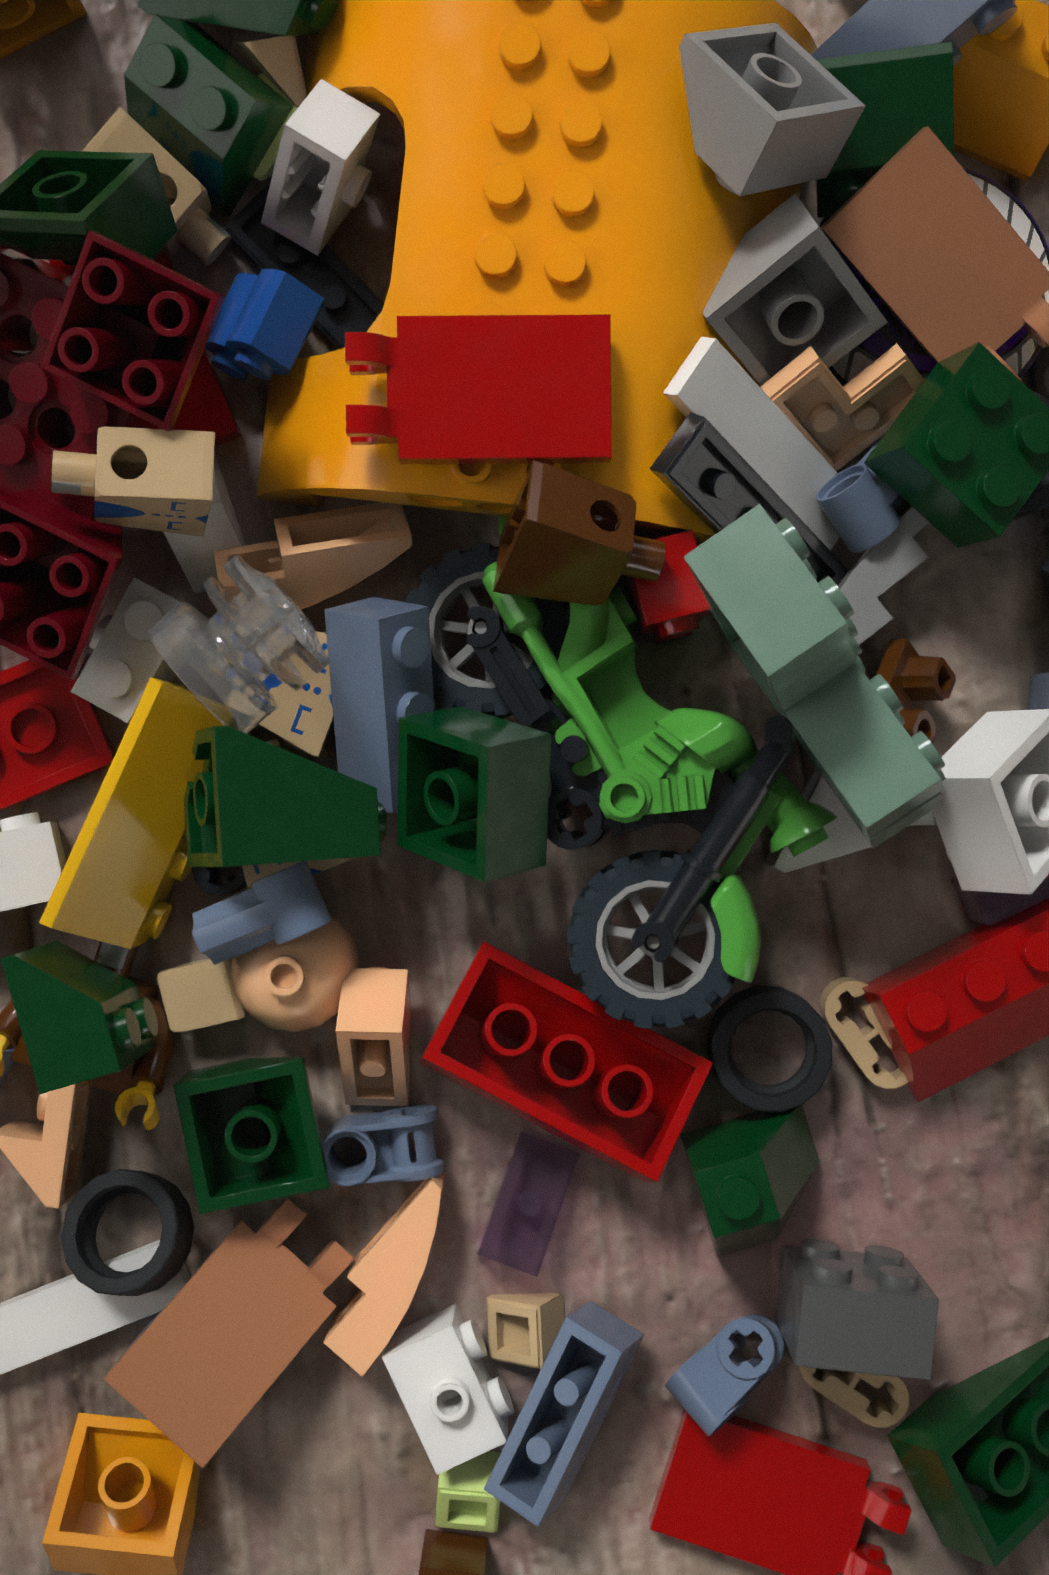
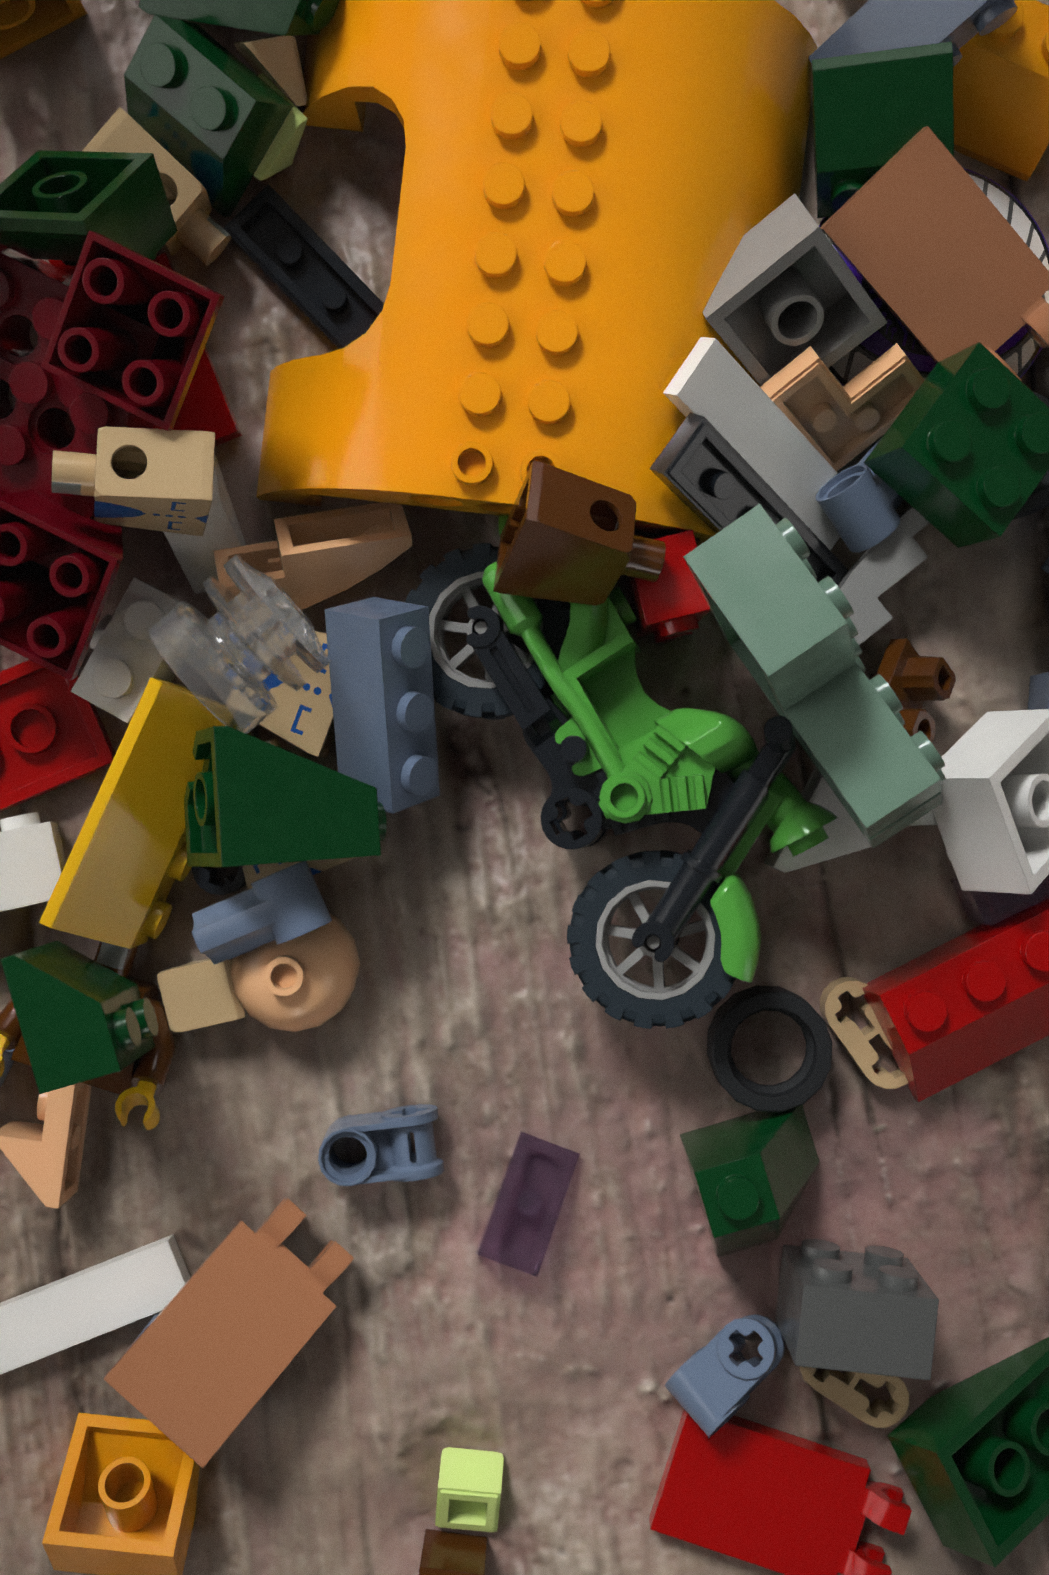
black tyre [61,1169,194,1296] -> none
dark green slope [173,1057,330,1214] -> none
blue brick [204,269,325,381] -> none
white brick [261,79,380,256] -> none
light nougat slope [323,1172,446,1377] -> none
light nougat slope [336,966,411,1107] -> none
red tile [345,314,612,464] -> none
white brick [382,1303,514,1475] -> none
dark green brick [397,706,551,882] -> none
red slope [418,941,713,1182] -> none
sand blue brick [484,1301,645,1527] -> none
tan slope [487,1292,565,1369] -> none
light grey slope [679,23,865,196] -> none

